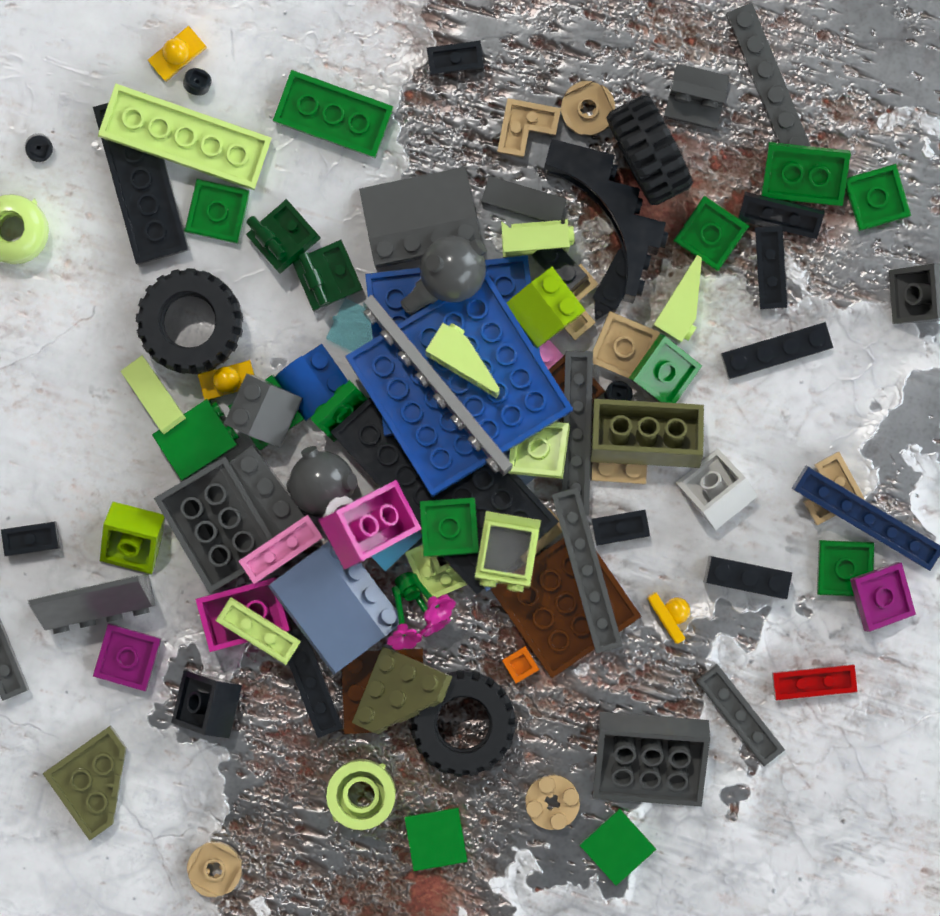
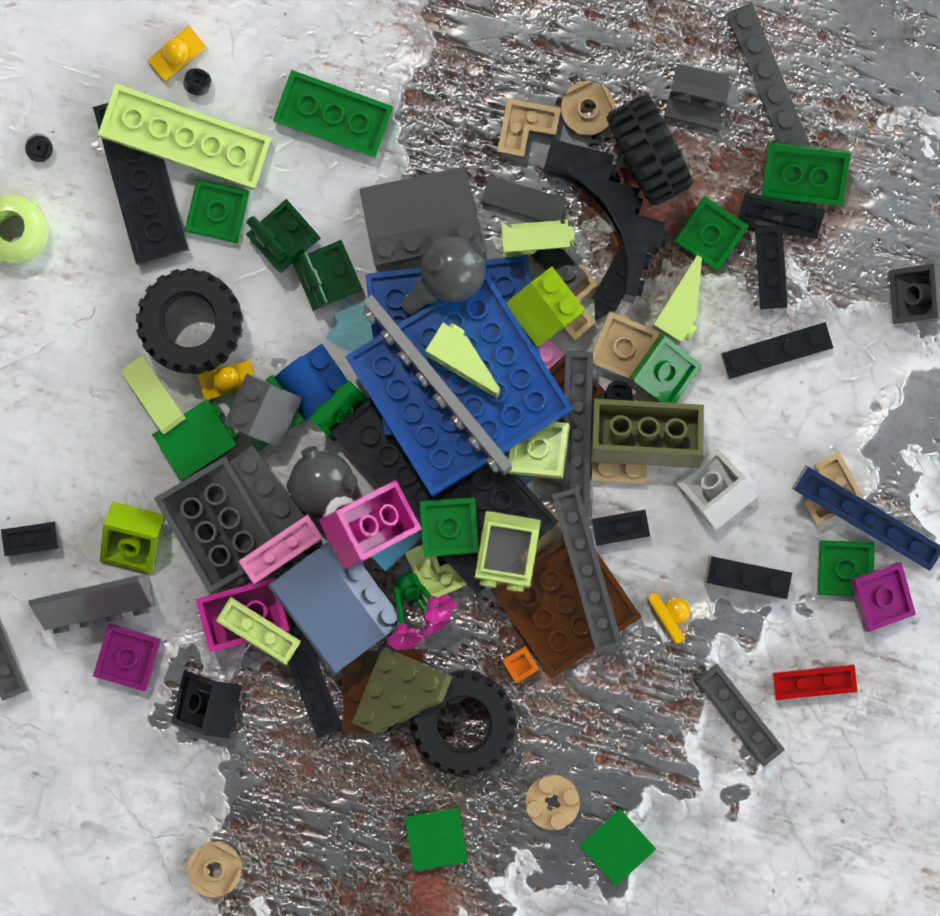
olive plate [43,725,127,841] -> none
yellowish green piece [326,759,396,830] -> none
black plate [427,40,484,76] -> none
dark grey slope [593,712,710,807] -> none
green tile [845,164,911,232] -> none

